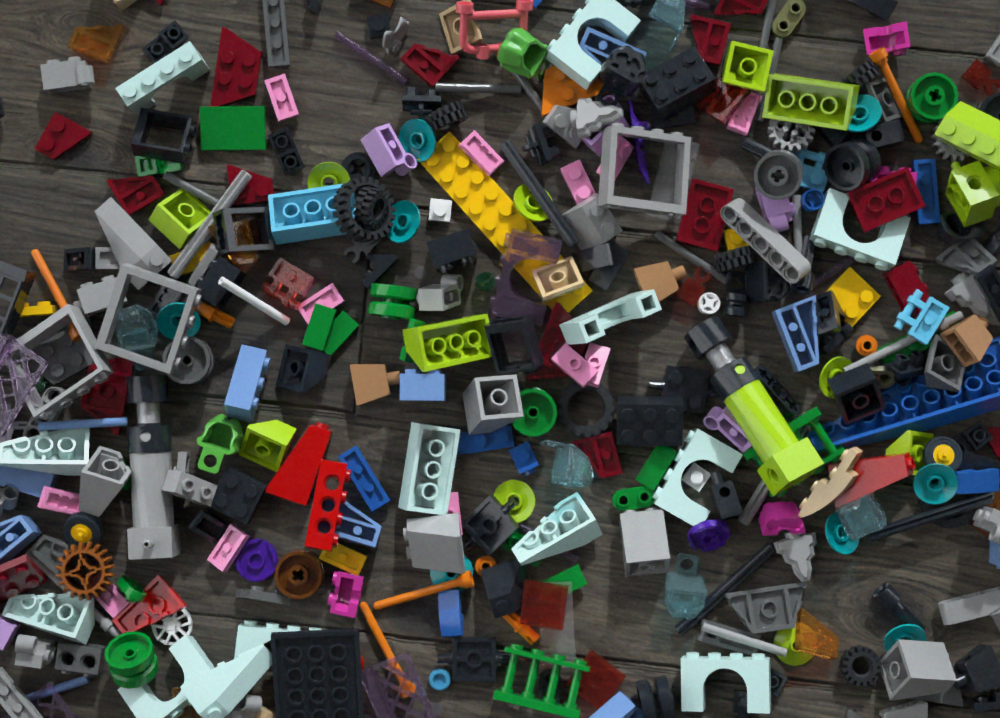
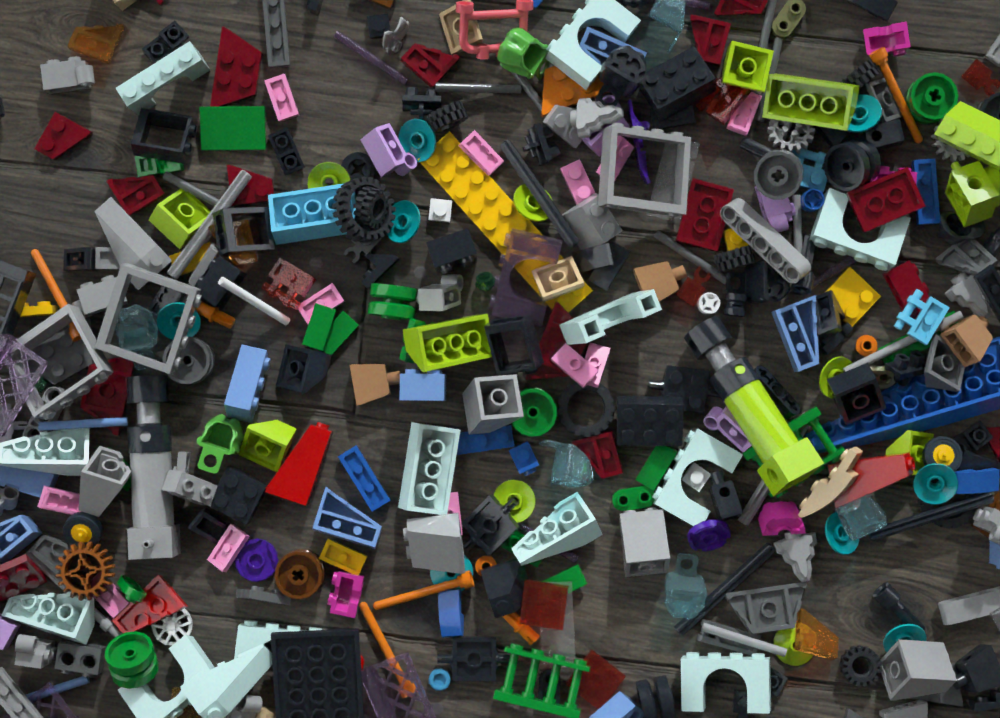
red brick [305,459,351,552] -> none

